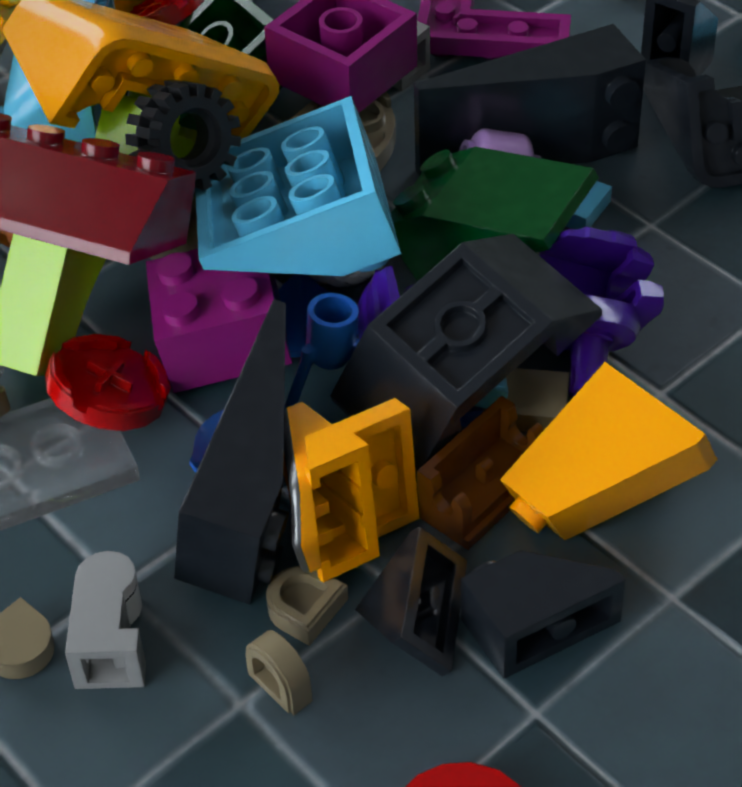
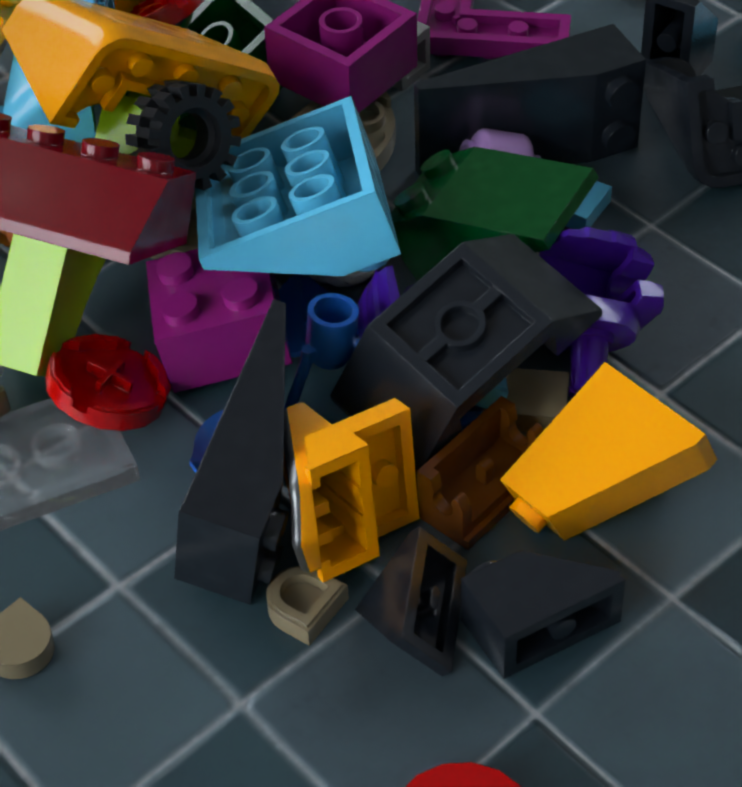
light grey leg [65,551,146,689] -> none
dark tan tile [245,630,313,715] -> none

